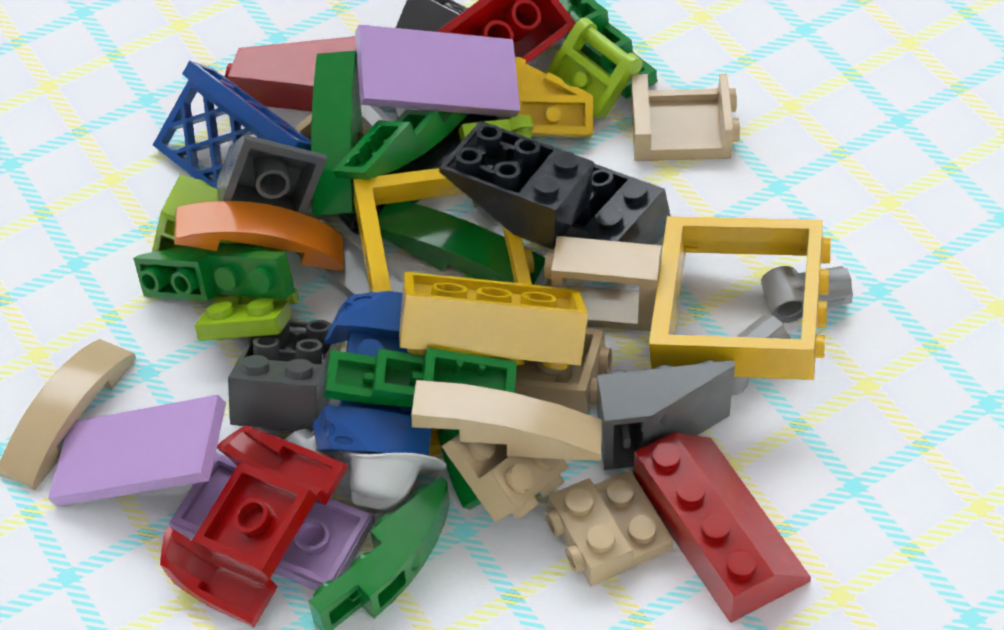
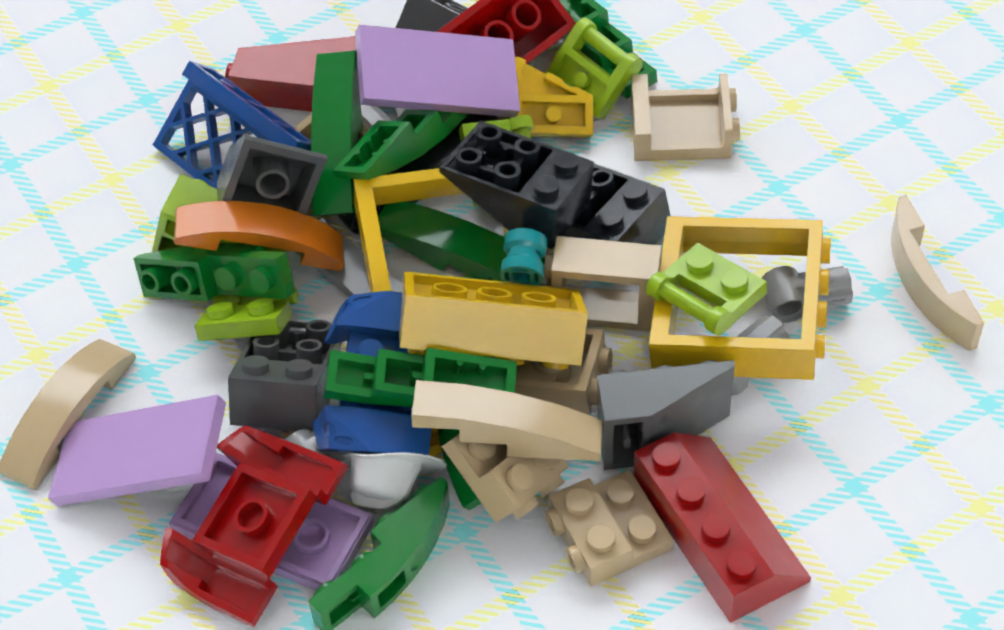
none -> teal wheel [500,228,548,285]
none -> lime plate [646,242,767,336]
none -> tan slope [891,195,985,351]

